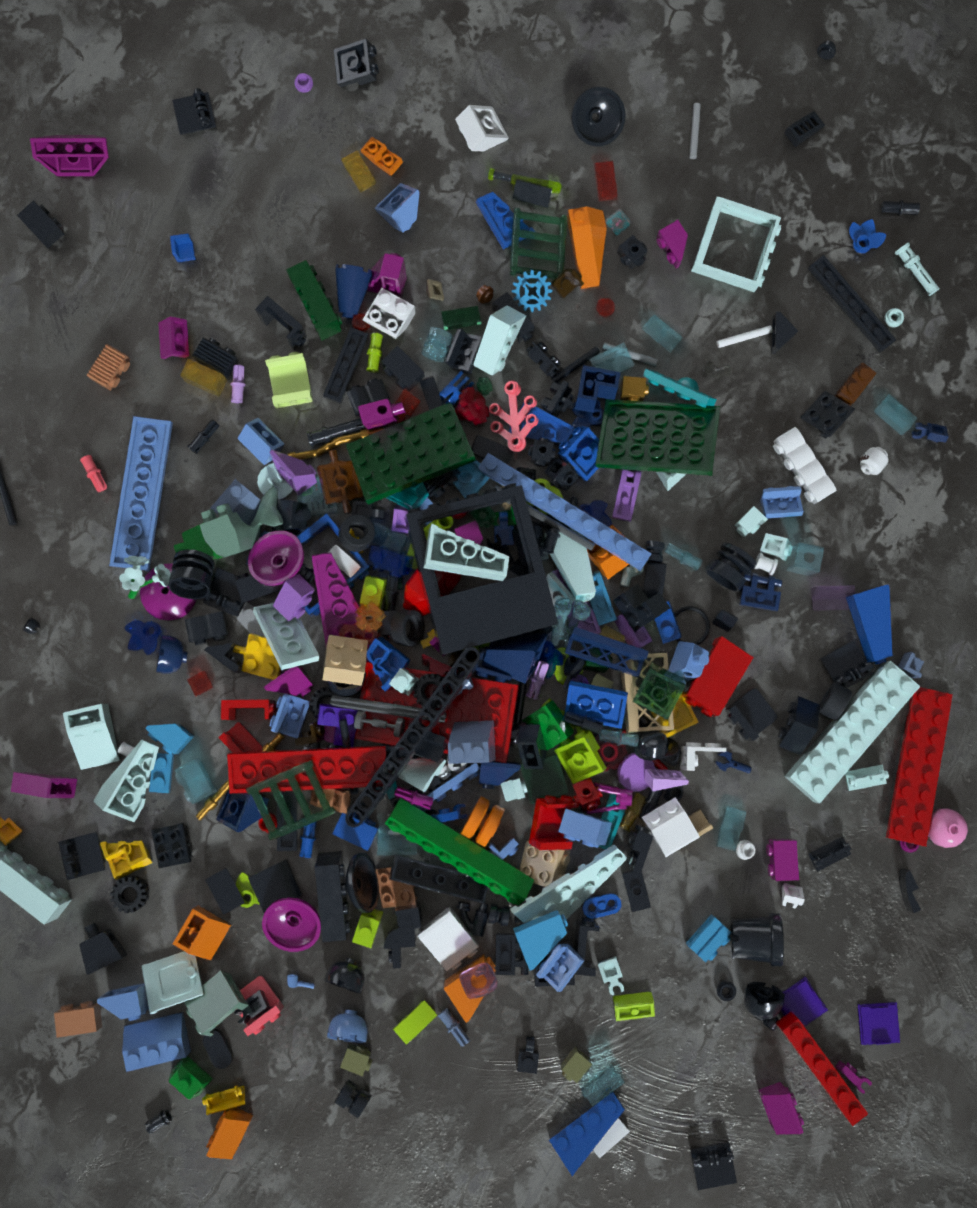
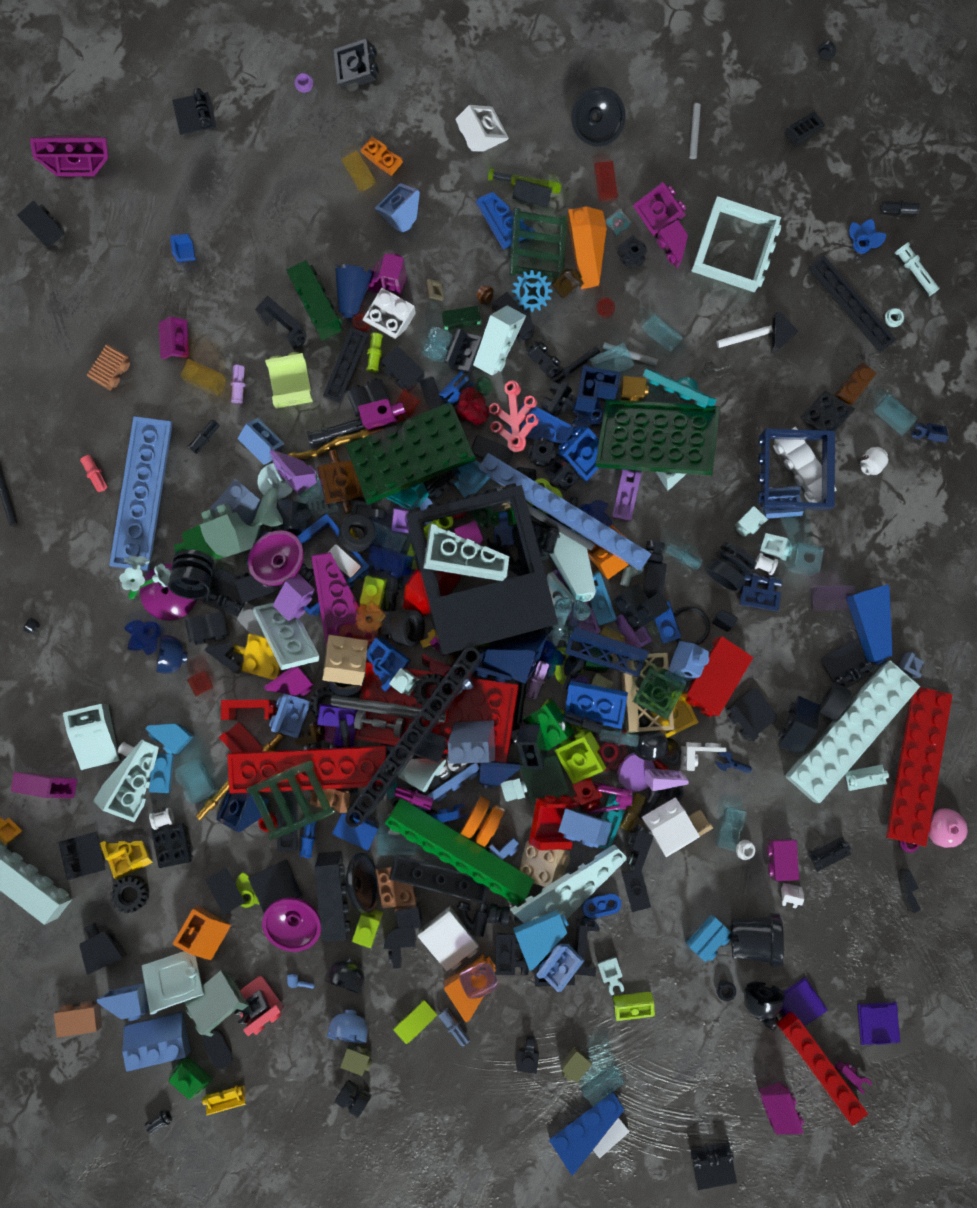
black brick [192,337,239,379] -> none
orange slope [206,1107,253,1159] -> none
none -> white bush [149,808,175,830]
none -> magenta plate [633,182,686,237]
none -> dark blue window [758,429,835,510]

